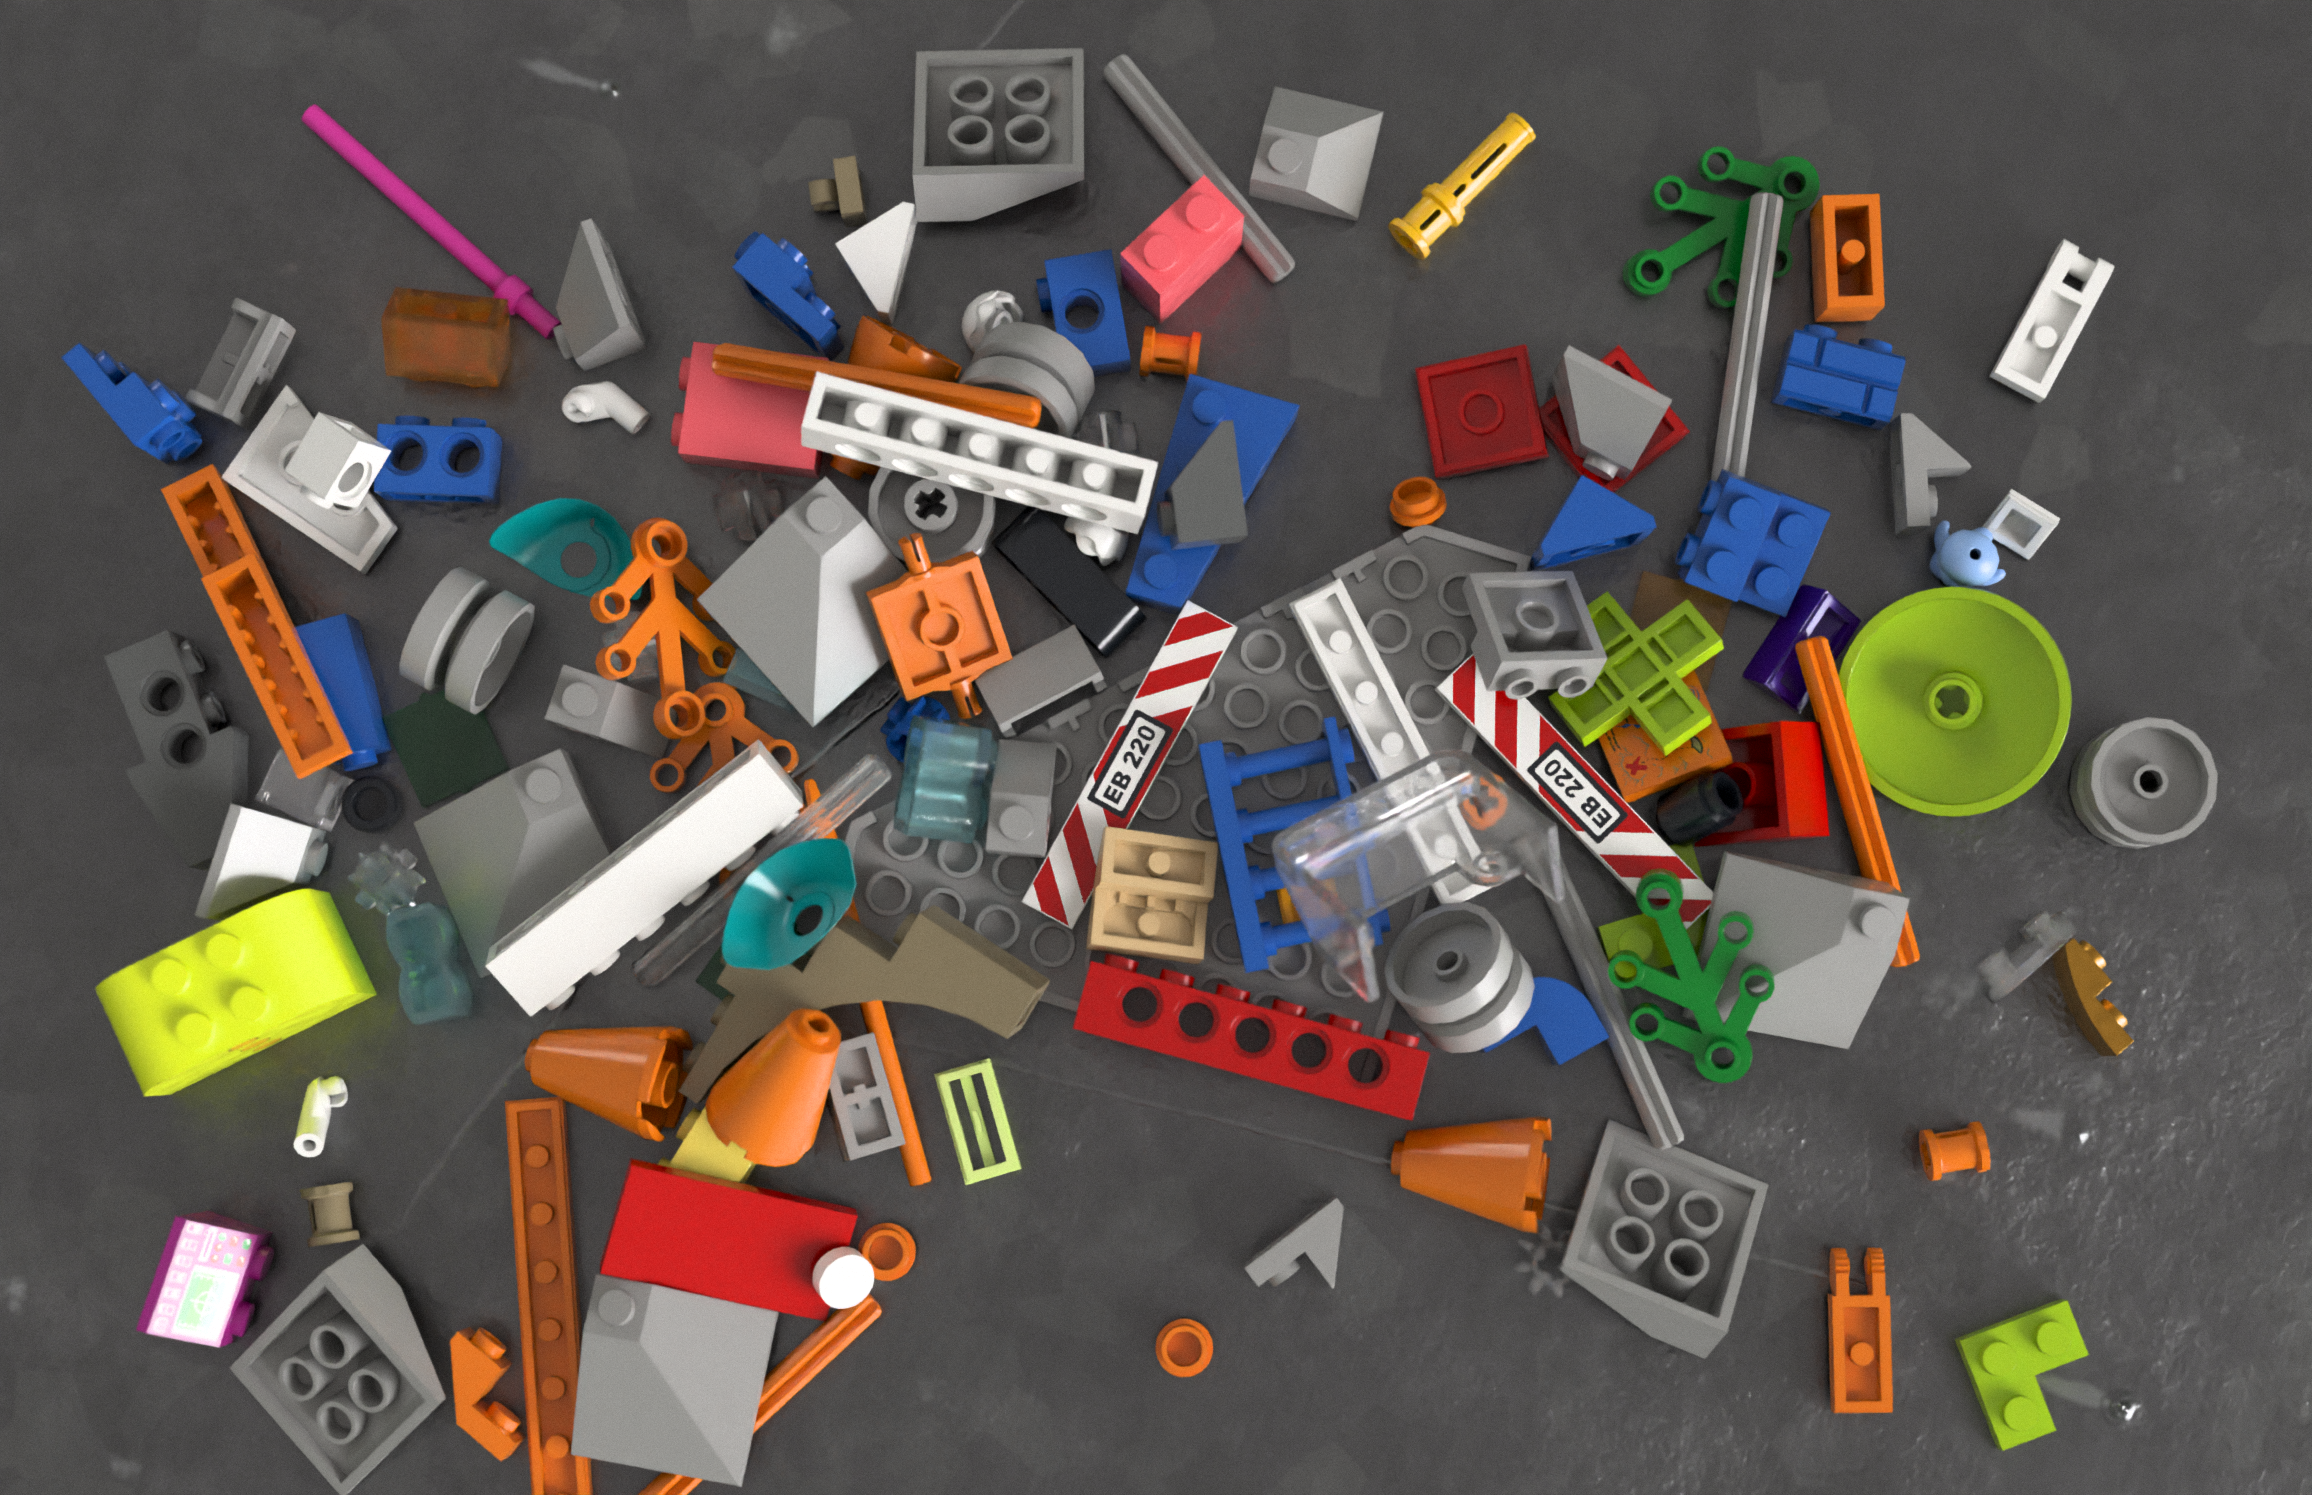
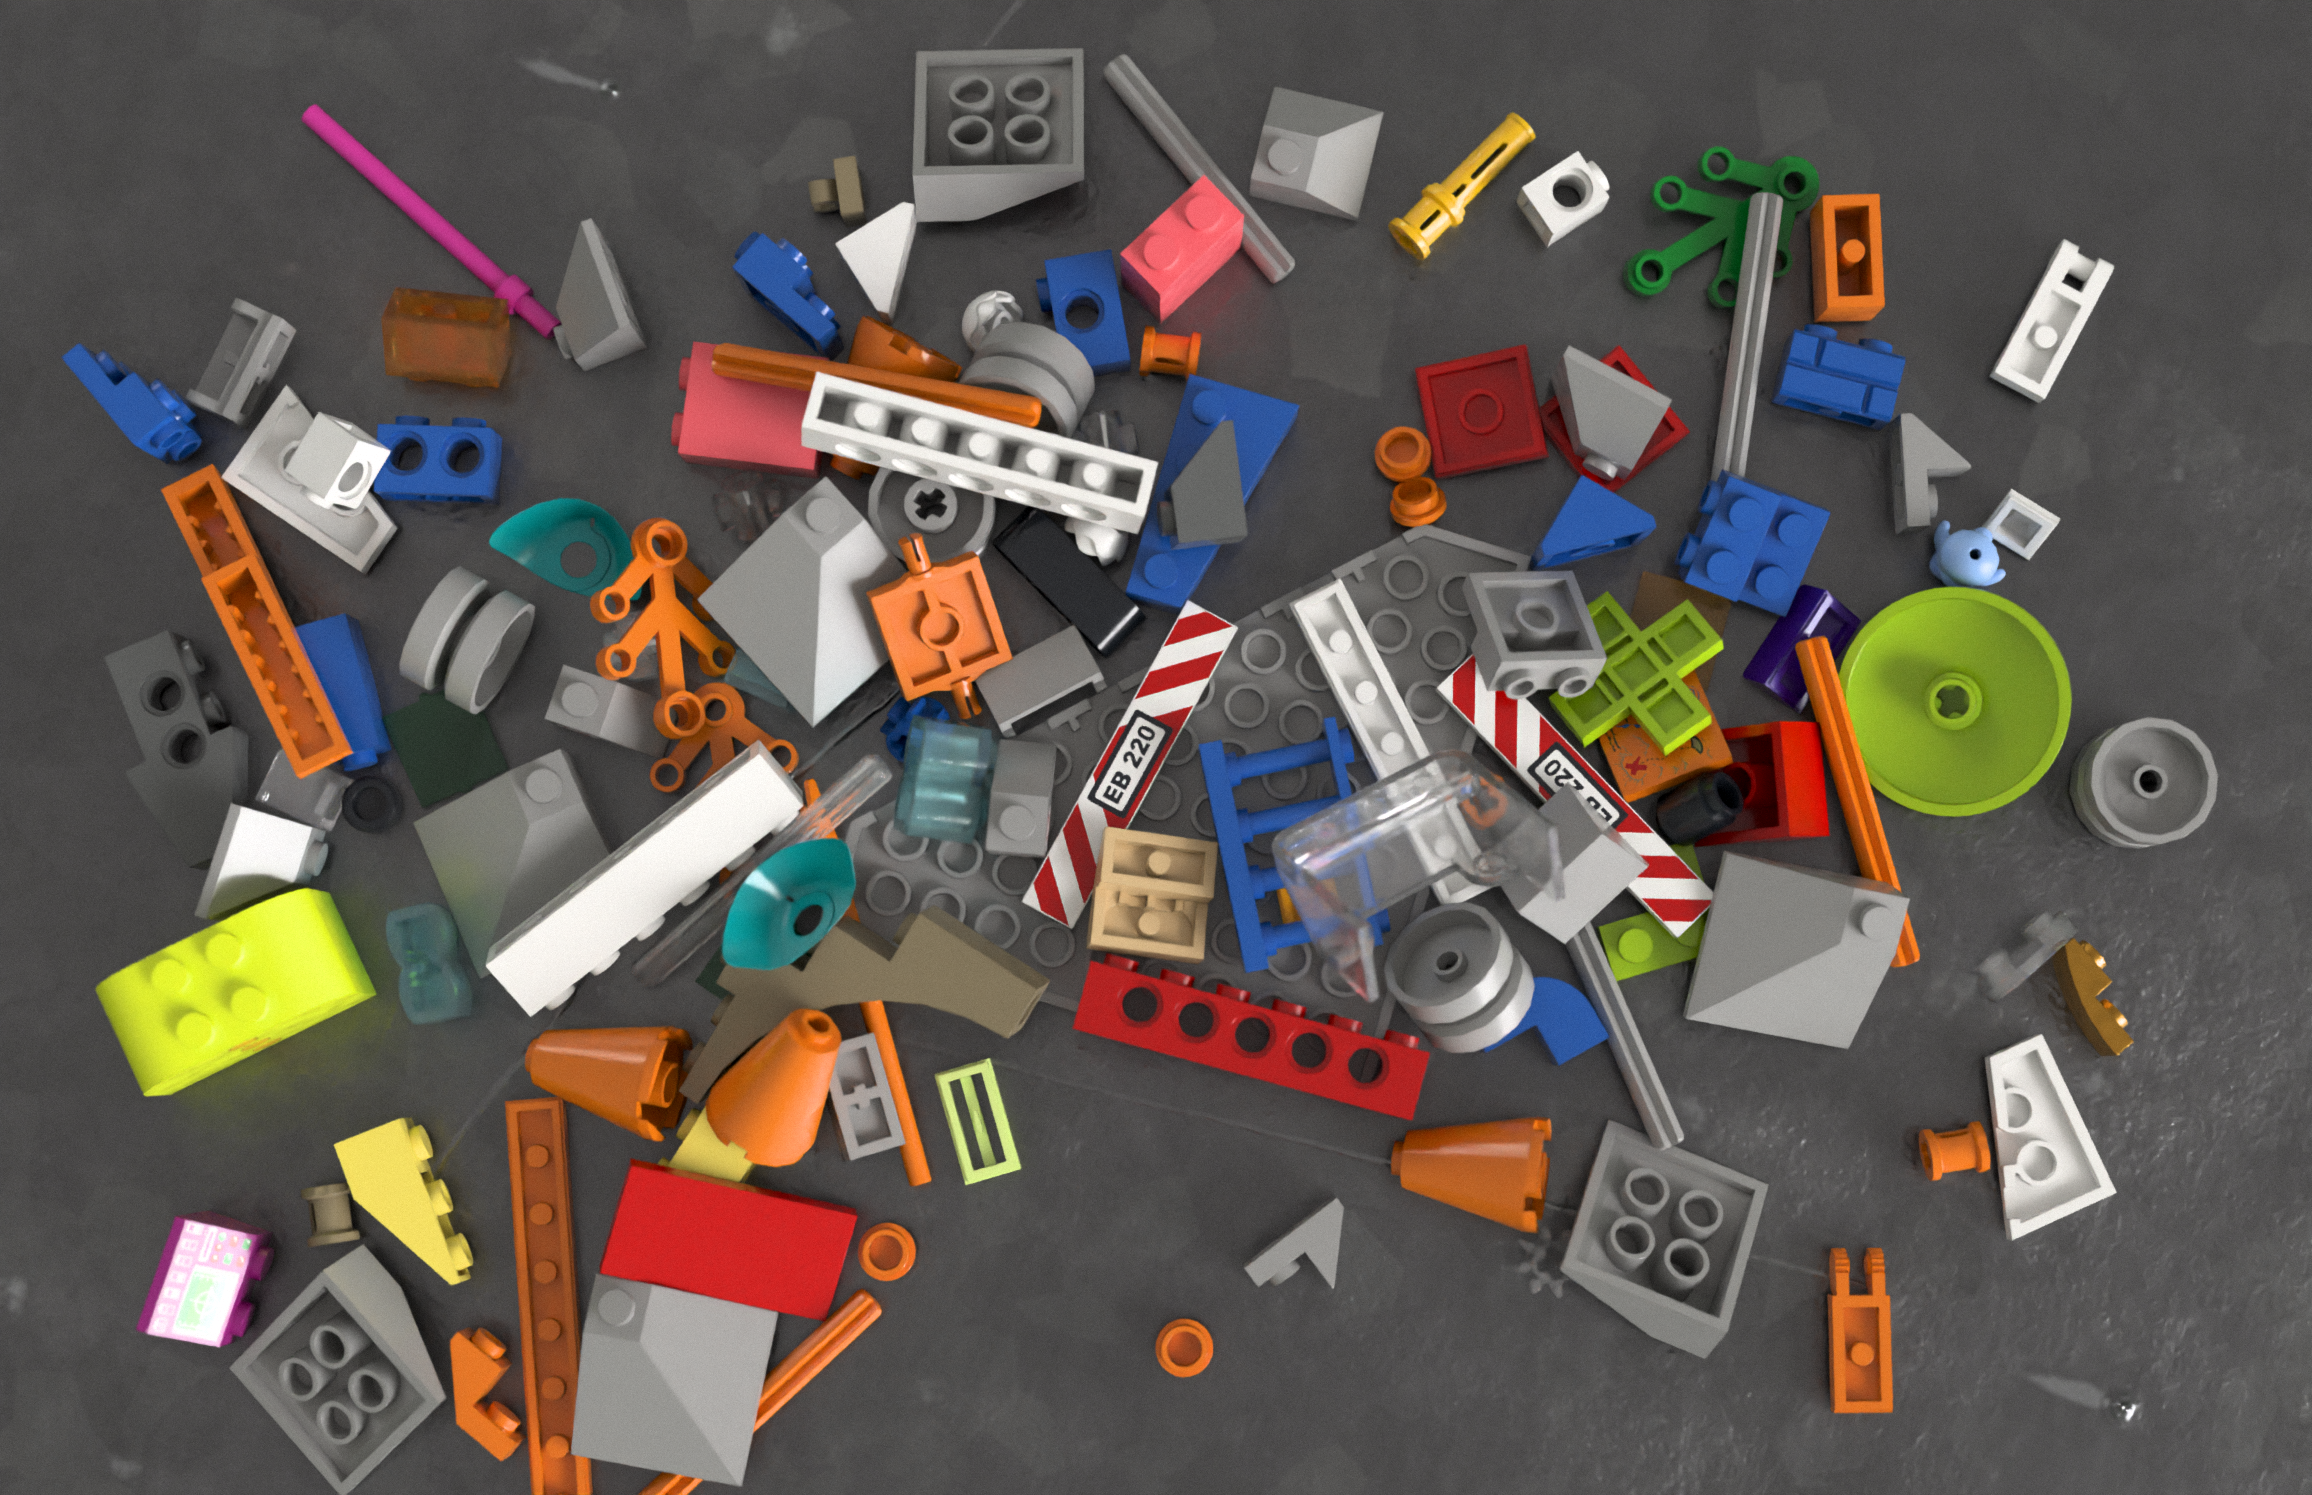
white arm [294,1076,348,1157] -> none
clear gear [347,841,426,918] -> none
white arm [562,381,650,435] -> none
white tile [812,1247,874,1309] -> none
green plant [1608,868,1775,1083] -> none
lime plate [1955,1299,2089,1451] -> none
none -> light yellow slope [334,1117,473,1286]
none -> orange plate [1374,426,1432,482]
none -> slope [1485,782,1649,944]
none -> white brick [1516,151,1610,247]
none -> white wing [1985,1034,2117,1240]

